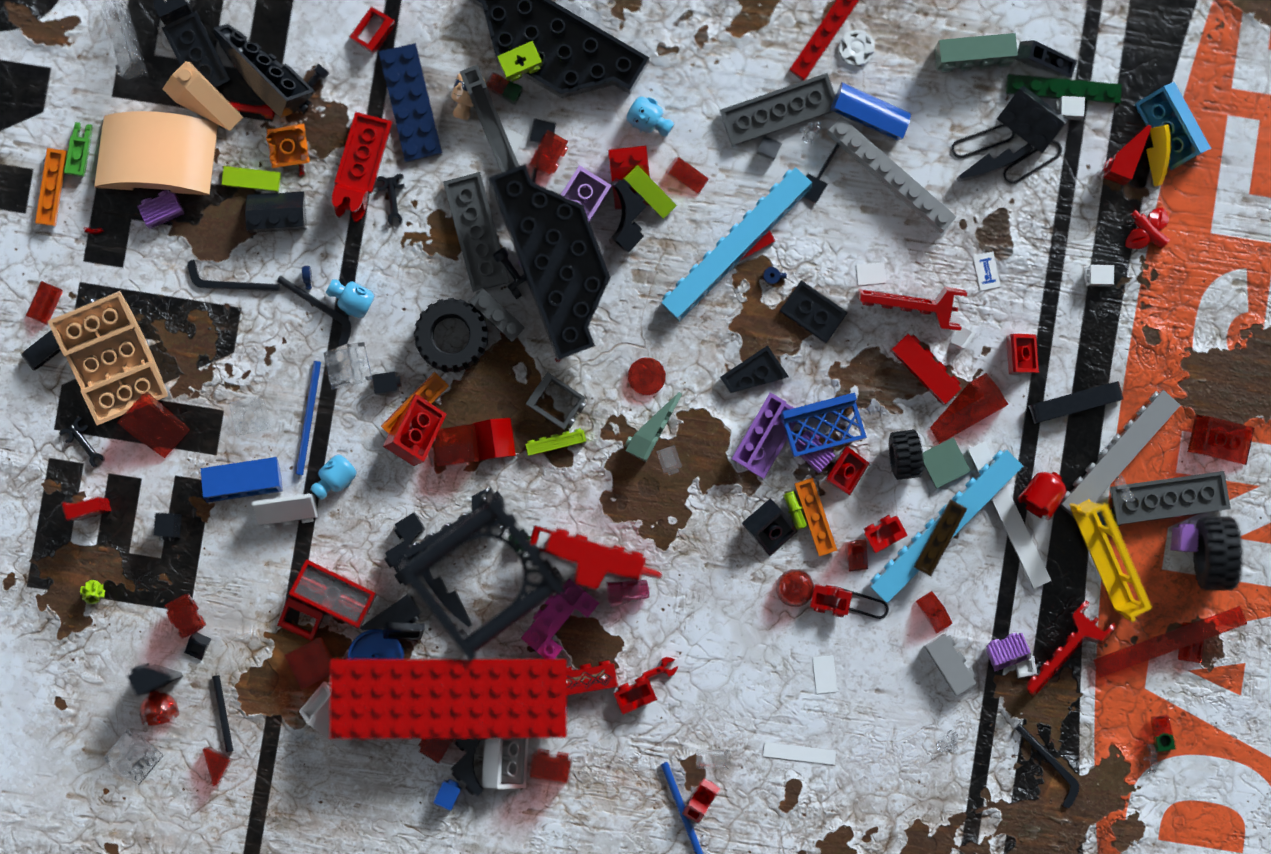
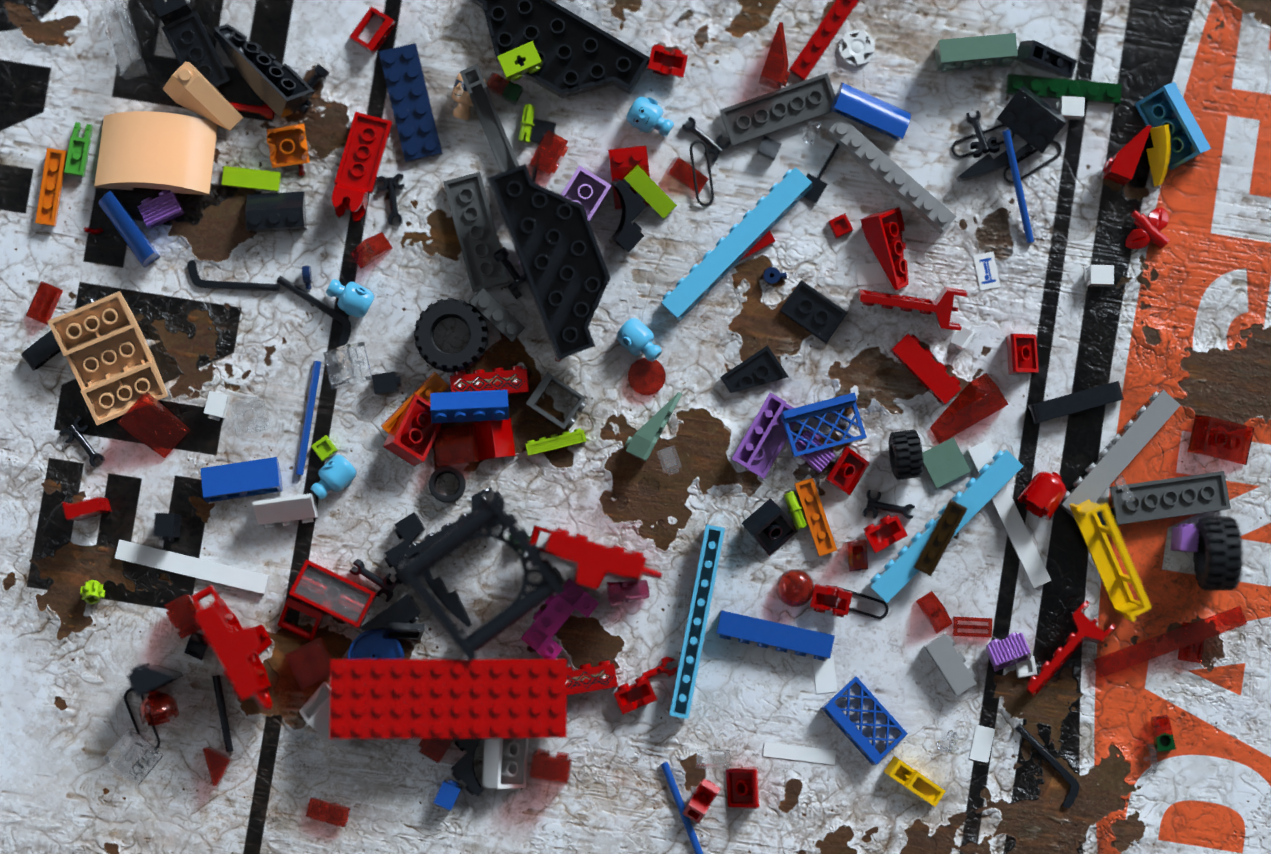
none -> blue brick [98,190,160,267]
none -> white tile [115,540,270,594]
none -> black piece [124,688,160,752]
none -> red piece [191,585,273,711]
none -> white brick [204,391,231,421]
none -> clear red slope [306,797,350,827]
none -> lime tile [311,435,338,462]
none -> black bar [350,559,400,602]
none -> clear red slope [351,232,393,269]
none -> black tyre [429,466,466,503]
none -> blue brick [430,390,509,423]
none -> red brick [450,366,529,395]
none -> lime axle [518,104,535,143]
none -> medium azure piece [616,318,662,362]
none -> red cylinder [647,44,688,78]
none -> medium azure brick [669,524,725,719]
none -> black bar [682,117,731,163]
none -> black piece [690,140,714,206]
none -> blue brick [716,610,835,661]
none -> red slope [726,767,759,808]
none -> clear red slope [759,22,790,90]
none -> blue fence [821,676,908,765]
none -> red tile [828,213,853,239]
none -> red wedge [860,207,909,290]
none -> black bar [863,490,915,519]
none -> yellow slope [883,756,946,807]
none -> clear red tile [952,616,992,638]
none -> black bar [966,110,1000,158]
none -> white sticker [969,725,995,763]
none -> blue piece [1002,130,1034,243]

